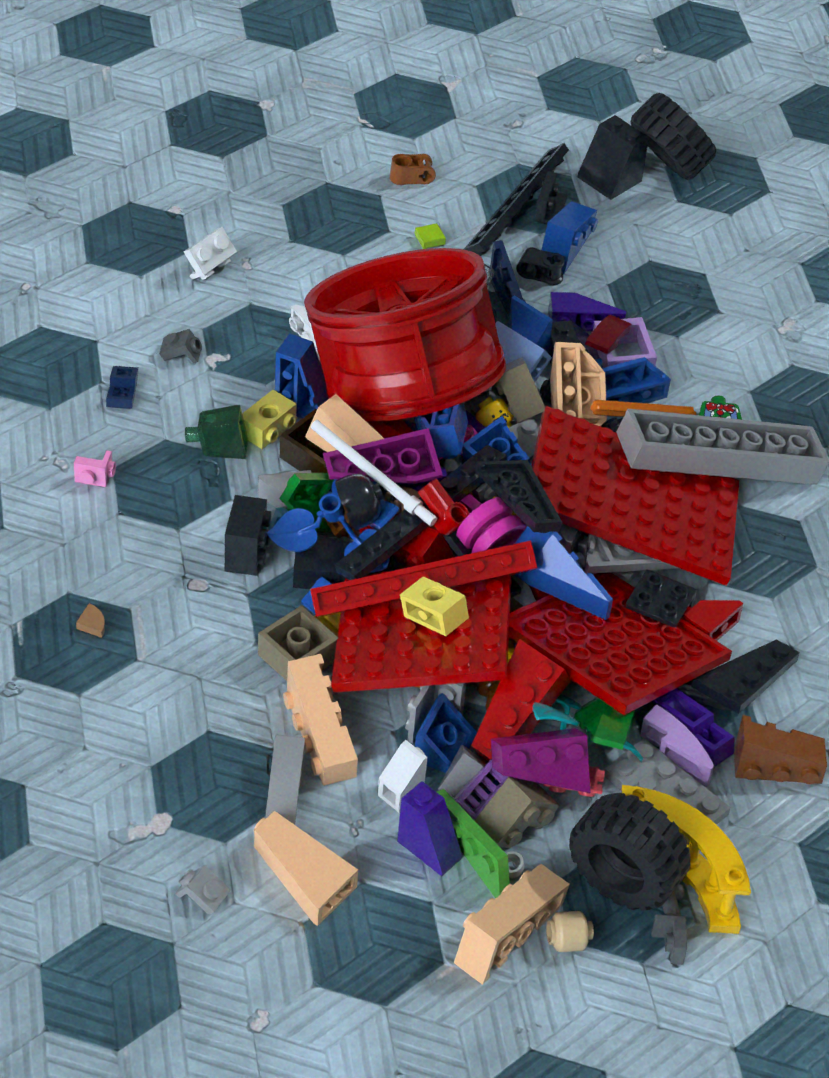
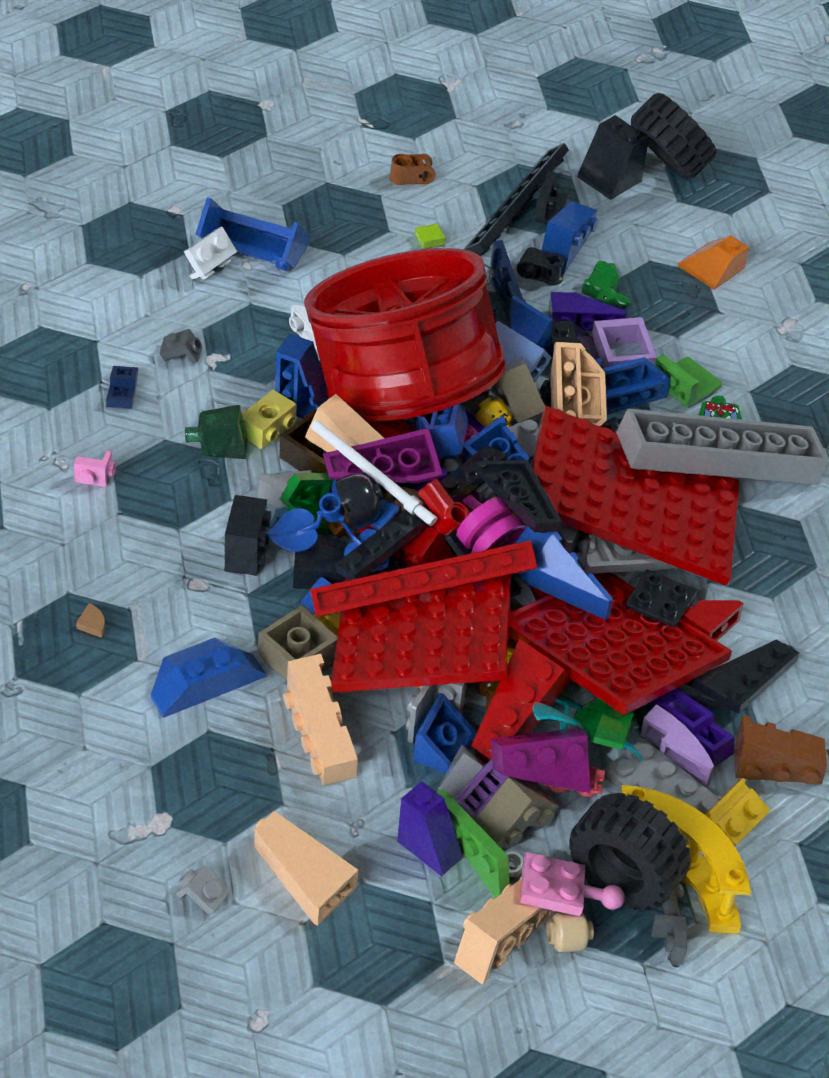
light grey slope [265,735,305,825] -> none
white slope [378,740,427,813] -> none
light yellow brick [400,577,469,636] -> none
dark red slope [585,315,632,354] -> none
orange axle [590,400,697,417] -> none
none -> blue wedge [151,637,266,718]
none -> blue windscreen [195,197,311,272]
none -> bright pink plate [520,852,625,916]
none -> green animal [582,261,631,306]
none -> bright green bracket [655,354,722,408]
none -> orange slope [678,235,749,290]
none -> yellow plate [704,778,771,846]

